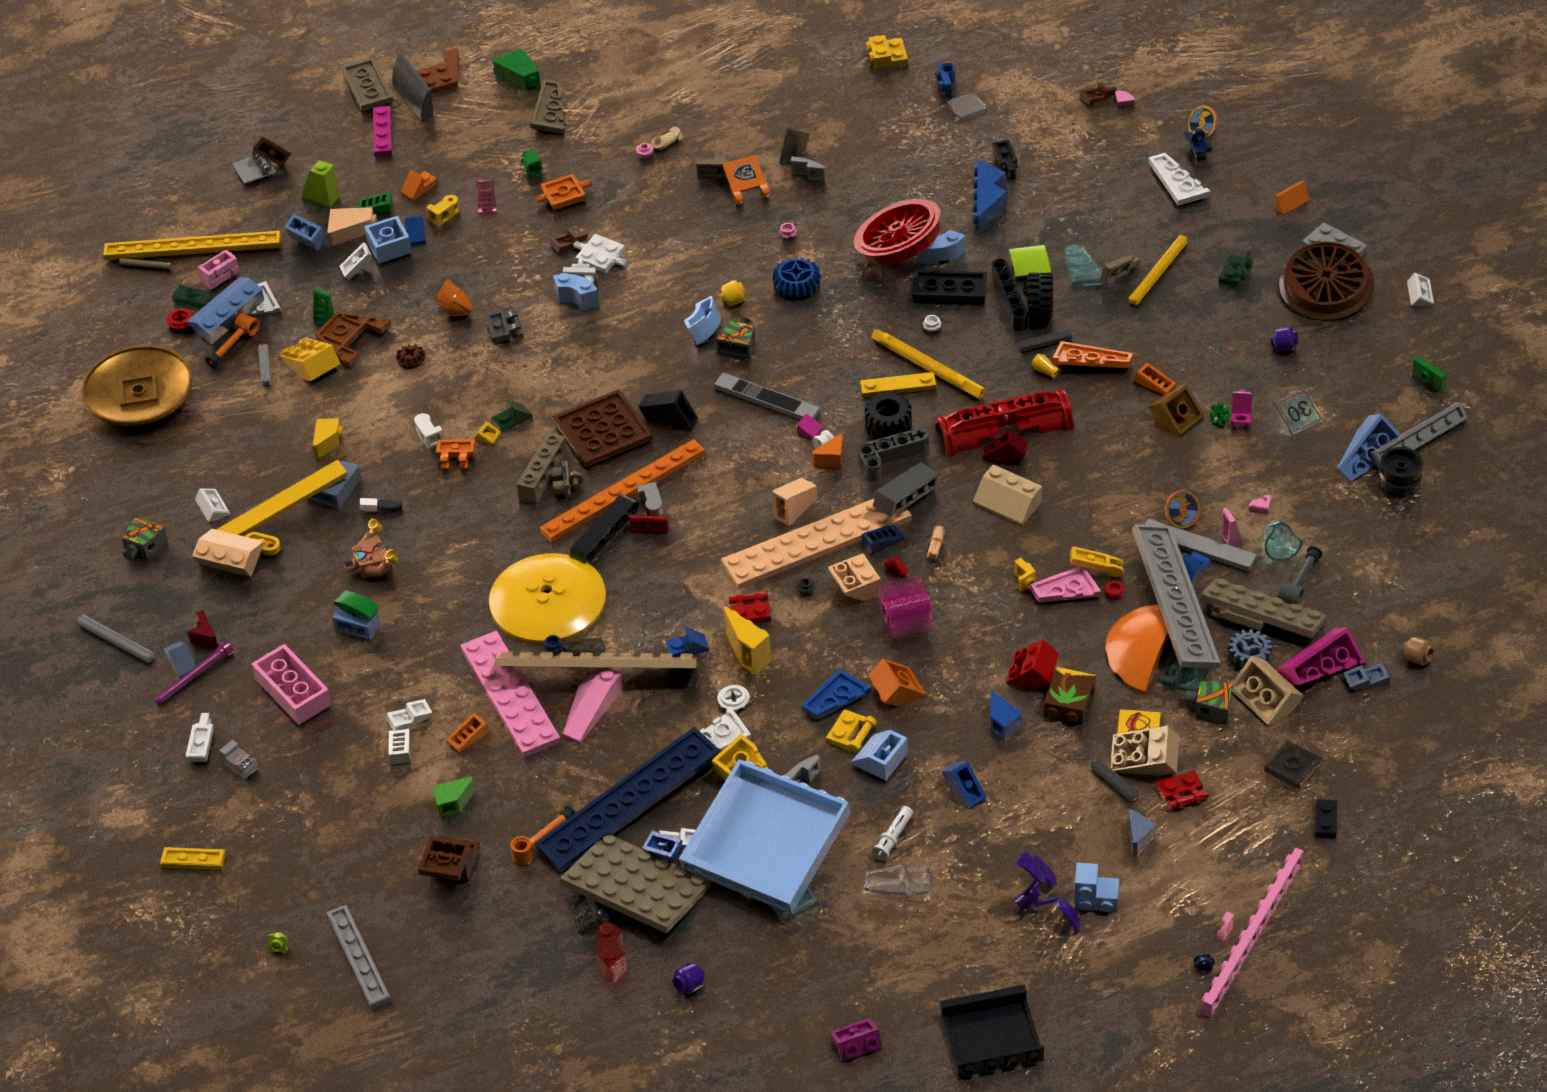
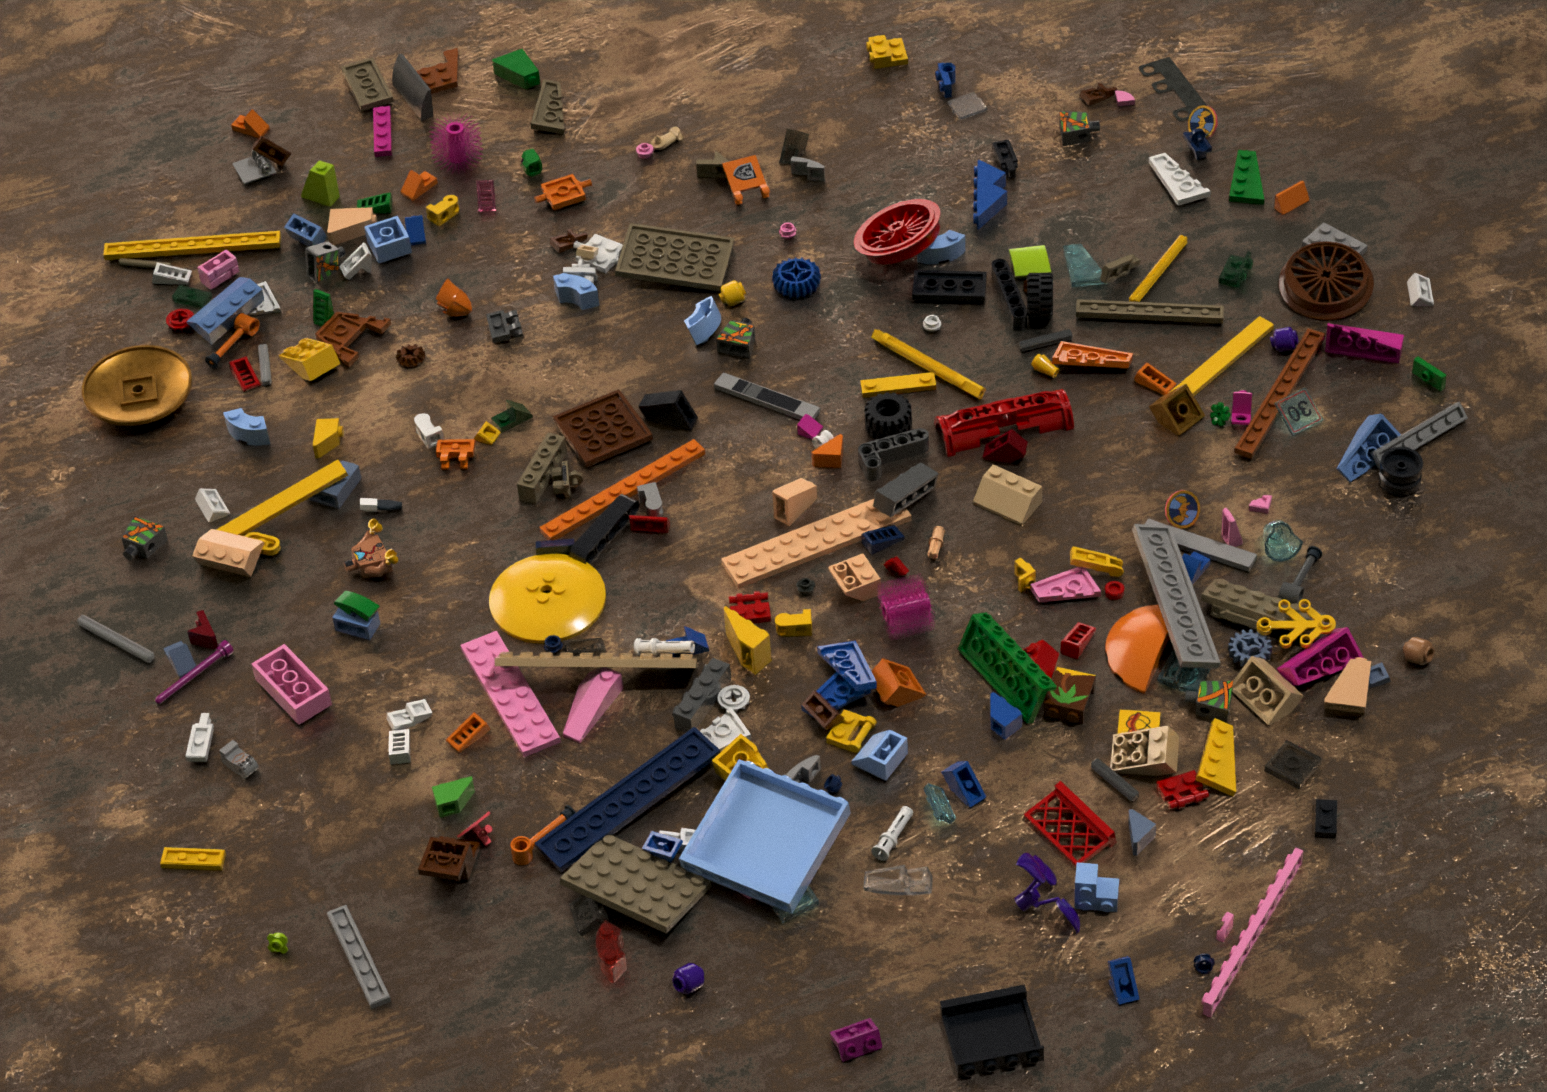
none -> white slope [152,263,192,285]
none -> light blue brick [223,408,270,446]
none -> red slope [229,356,261,392]
none -> orange slope [231,109,270,138]
none -> dark grey torso [305,242,346,284]
none -> dark pink piece [430,113,483,173]
none -> coral shield [457,811,492,846]
none -> slope [535,539,575,555]
none -> tan plate [576,245,599,260]
none -> dark tan plate [615,223,734,291]
none -> white pin [634,638,695,656]
none -> dark grey brick [672,658,731,733]
none -> yellow leg [775,609,812,637]
none -> reddish brown slope [801,690,844,730]
none -> blue wing [817,640,877,691]
none -> dark blue plate [824,774,842,794]
none -> clear light blue plate [923,783,956,824]
none -> green bracket [958,612,1057,724]
none -> red fence [1024,781,1117,867]
none -> dark grey torso [1059,111,1100,146]
none -> red slope [1060,622,1096,659]
none -> dark tan plate [1076,299,1224,324]
none -> blue slope [1107,956,1139,1005]
none -> pearl dark grey piece [1139,57,1207,121]
none -> yellow tile [1170,316,1274,396]
none -> yellow wing [1195,718,1236,797]
none -> green wing [1229,150,1265,205]
none -> dark orange plate [1234,328,1325,459]
none -> yellow plant [1257,599,1336,649]
none -> light nougat slope [1324,657,1371,714]
none -> dark pink wedge [1325,323,1404,363]

